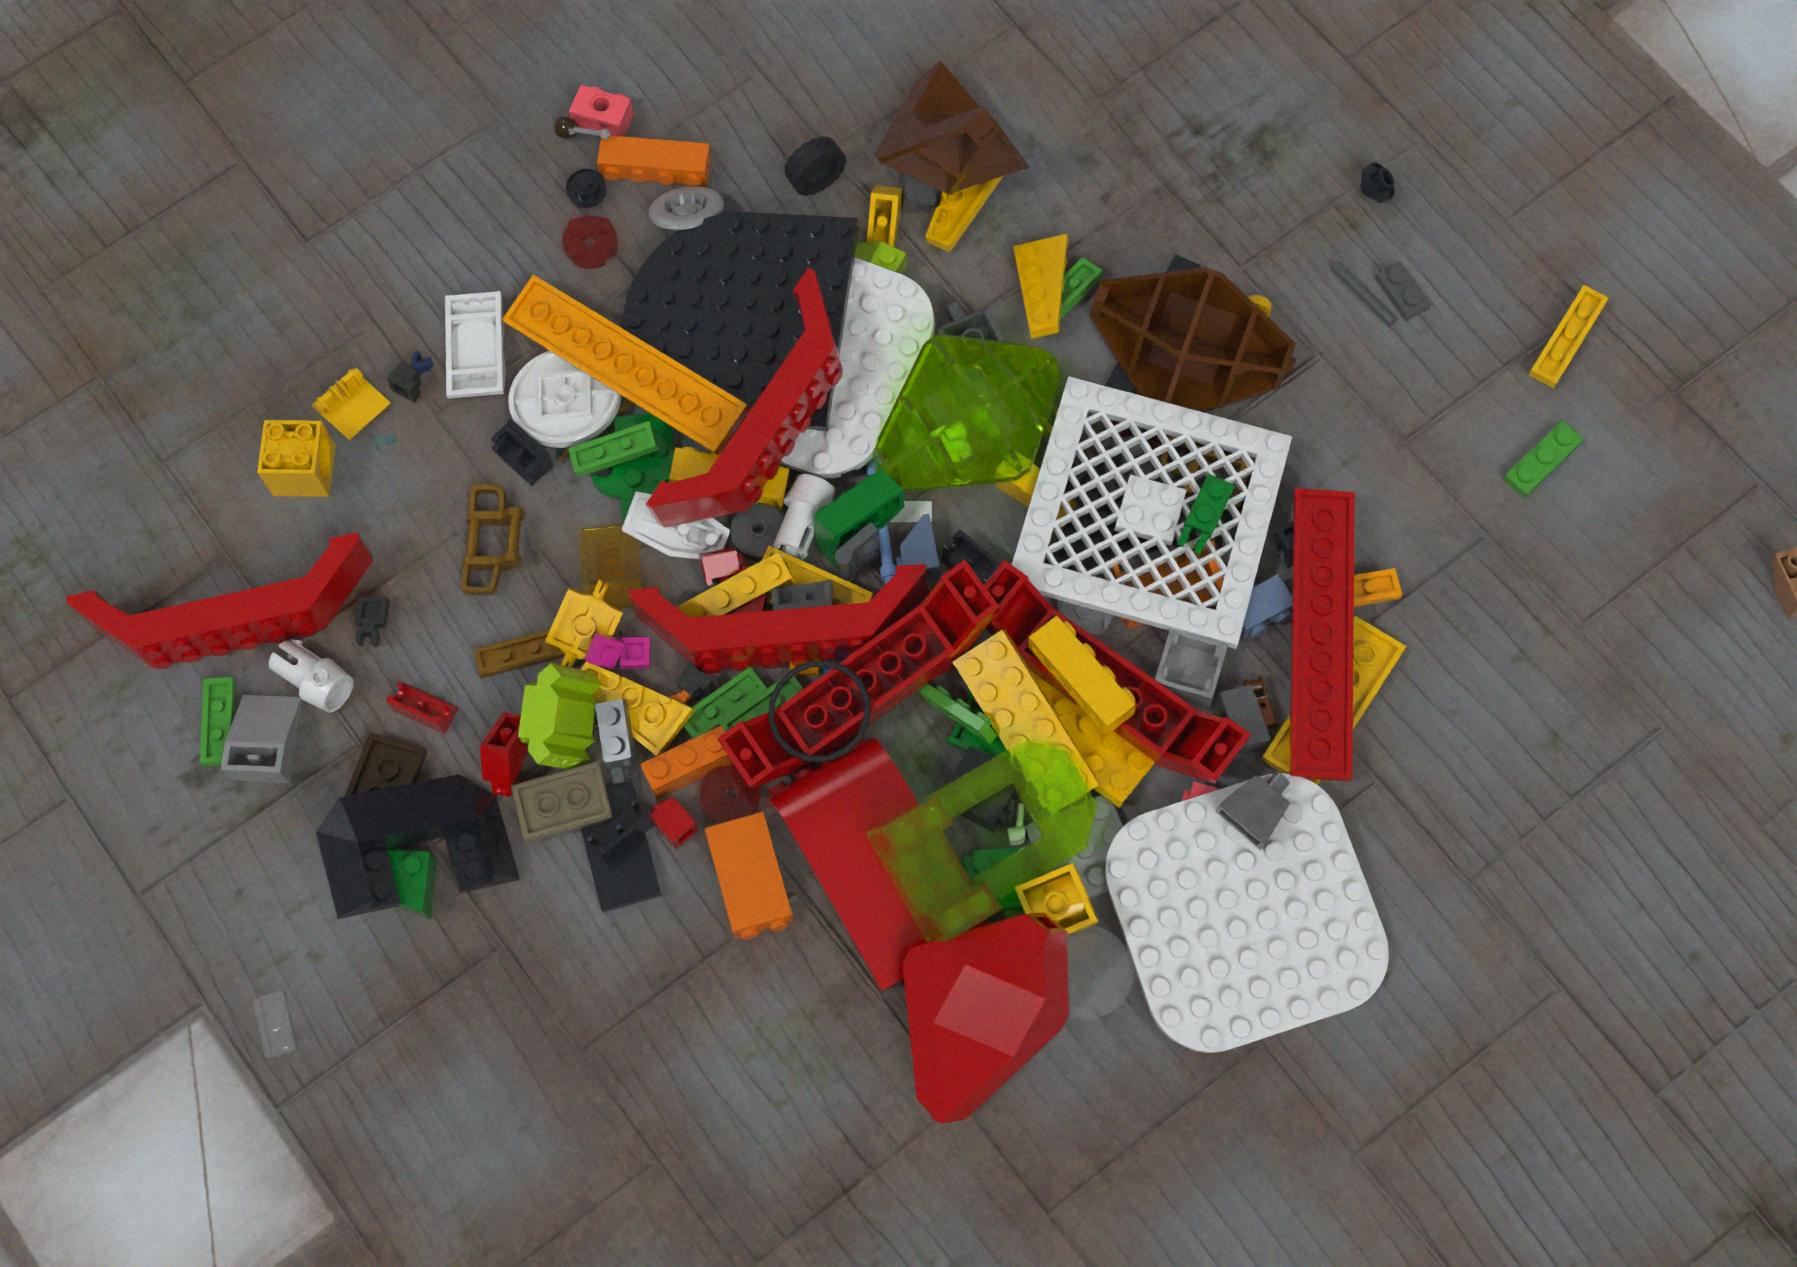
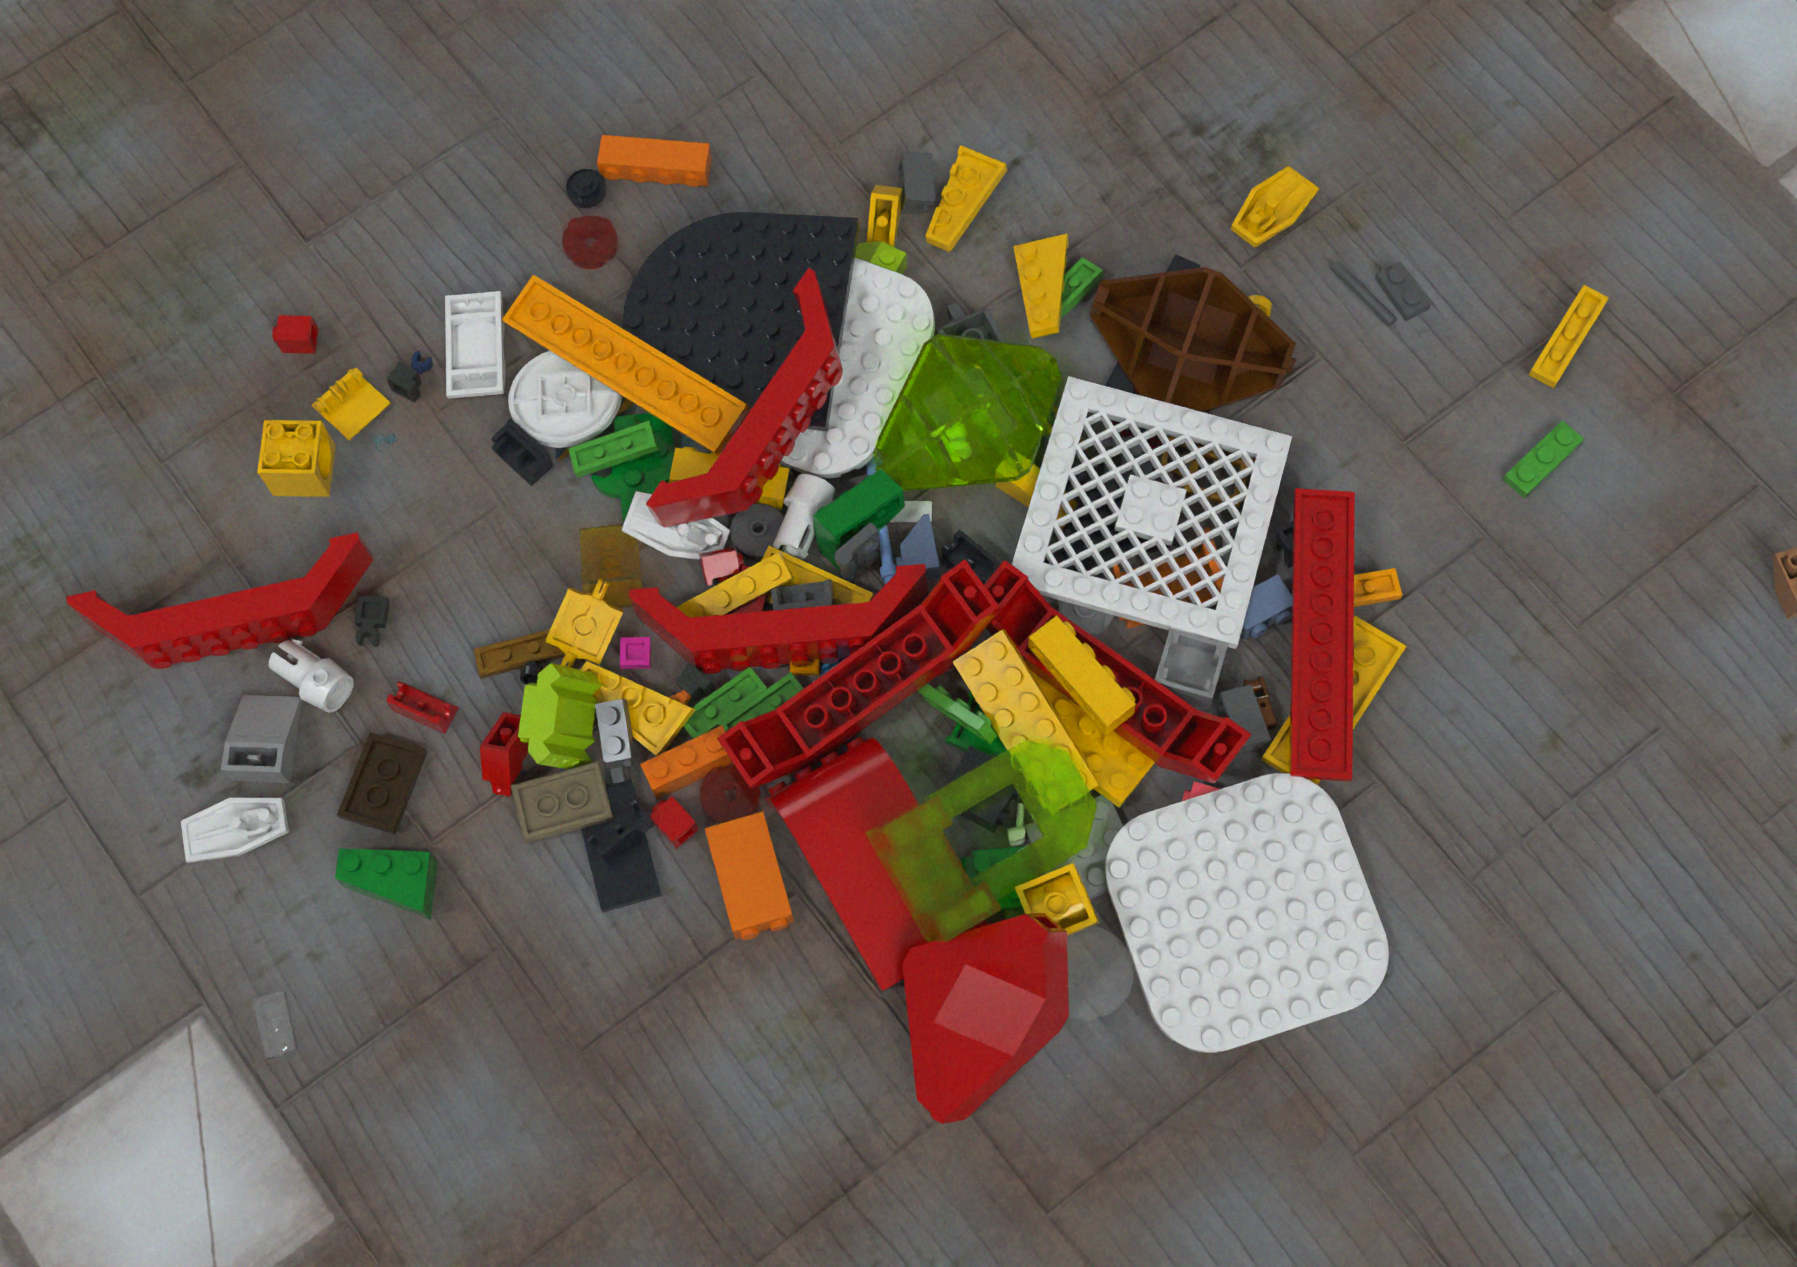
bright green plate [200,677,236,767] -> none
black slope [316,774,520,919] -> none
pearl gold bar [461,484,525,596] -> none
hinge [555,116,610,140] -> none
coral brick [569,85,634,137] -> none
dark pink plate [584,632,625,670] -> none
light grey wheel [648,186,725,232] -> none
black piece [769,661,870,762] -> none
black tyre [784,136,847,196] -> none
reddish brown panel [874,60,1030,195] -> none
green hinge [1177,474,1235,555] -> none
flat silver torso [1215,772,1290,850] -> none
black plate [1360,162,1395,203] -> none
none -> white piece [181,798,289,863]
none -> red brick [272,315,319,354]
none -> black hinge [520,660,543,685]
none -> yellow piece [1230,166,1319,248]

